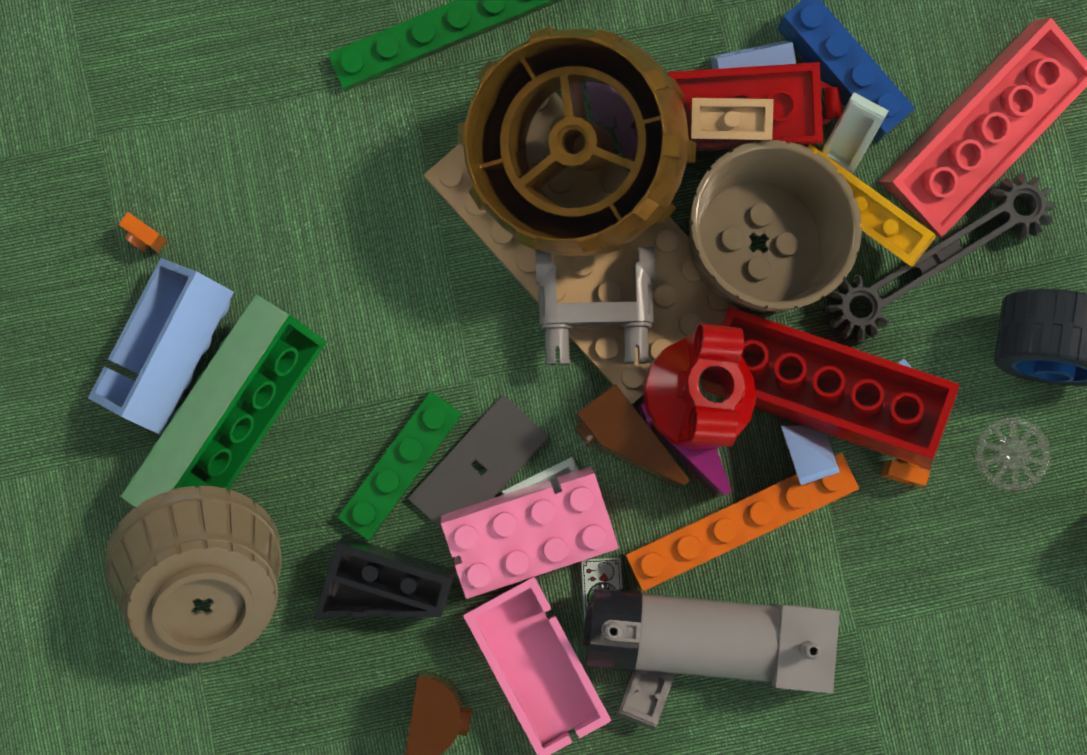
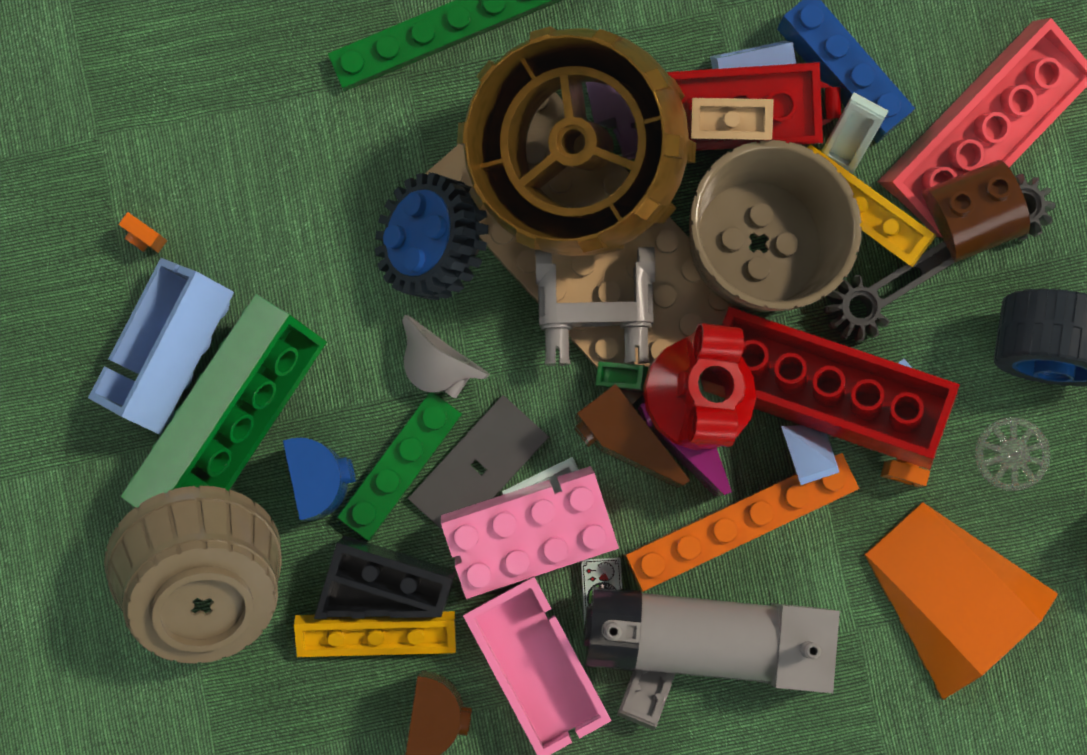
none -> blue brick [283,438,356,521]
none -> yellow plate [294,611,456,657]
none -> wheel [375,172,488,300]
none -> light grey hat [402,315,490,398]
none -> green piece [595,361,649,393]
none -> orange wedge [864,502,1058,700]
none -> reddish brown brick [922,160,1030,263]

